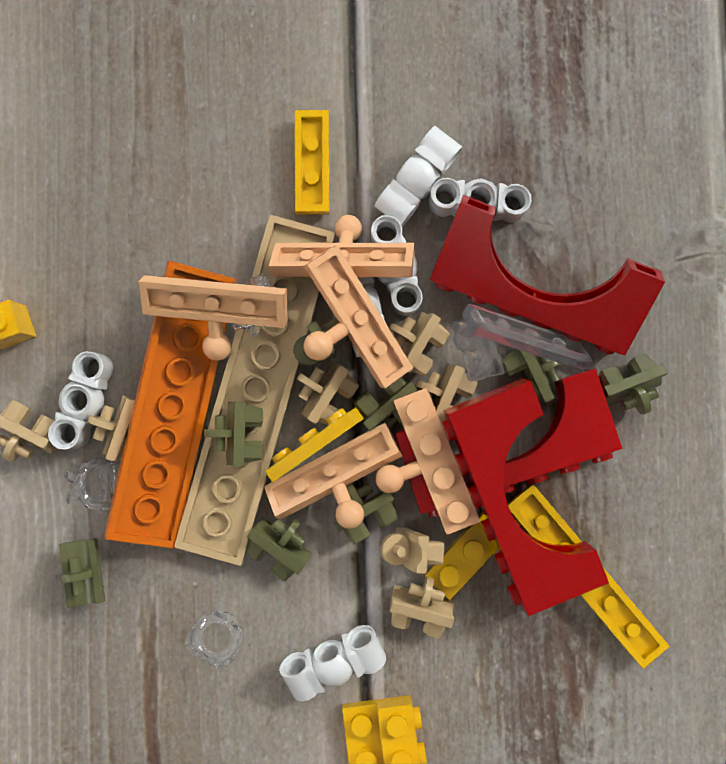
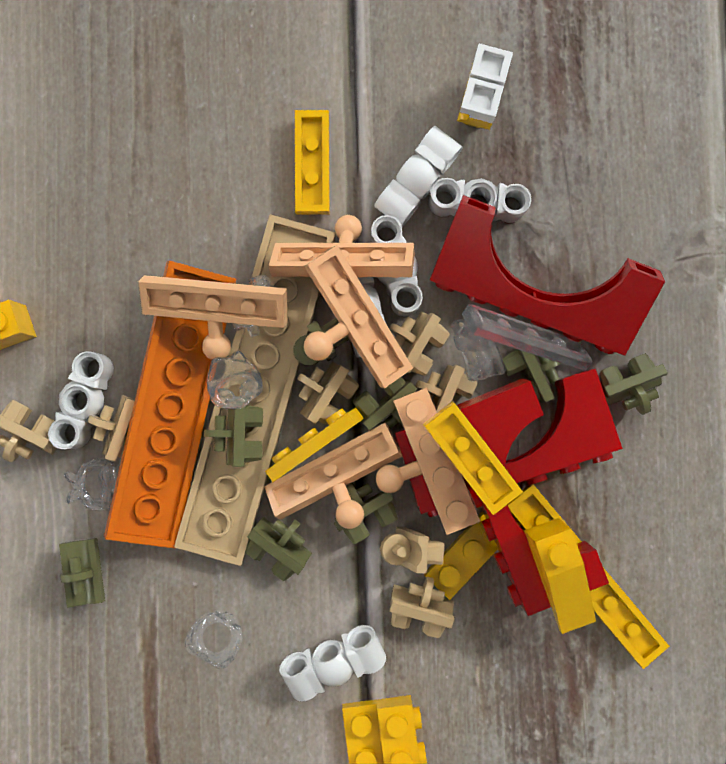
none -> clear piece [207,350,263,409]
none -> yellow plate [423,401,523,515]
none -> white hips [457,43,513,130]
none -> yellow slope [524,518,596,634]

